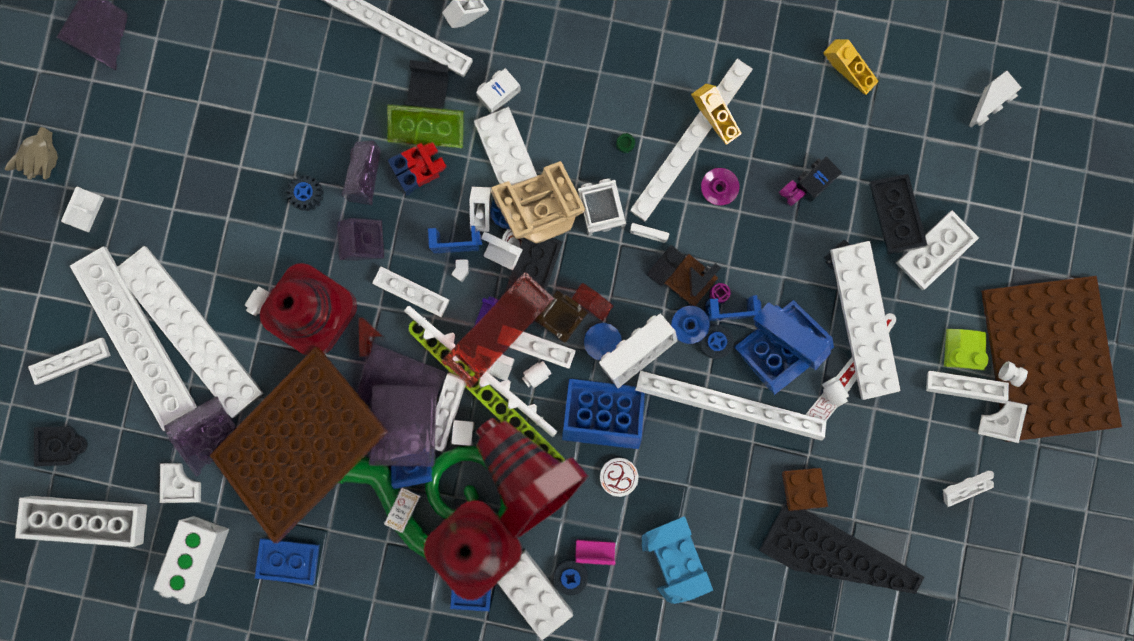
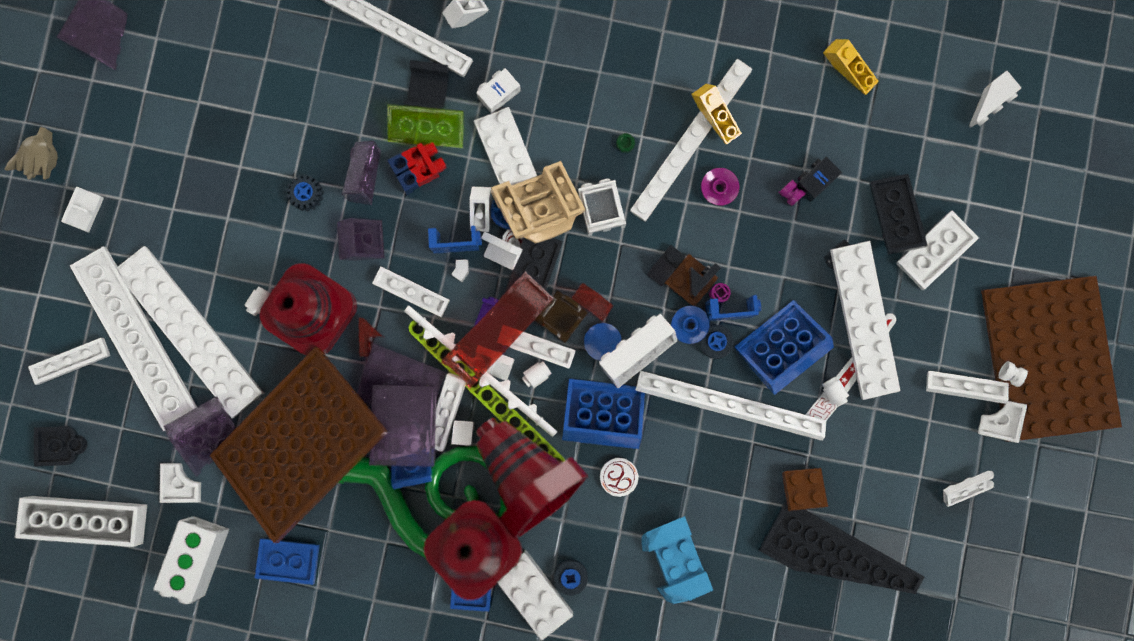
white tile [384,488,420,533] -> none
dark pink panel [575,540,615,565] -> none
white tile [630,223,669,243] -> none
blue brick [753,302,831,370] -> none
lime slope [944,329,988,371] -> none

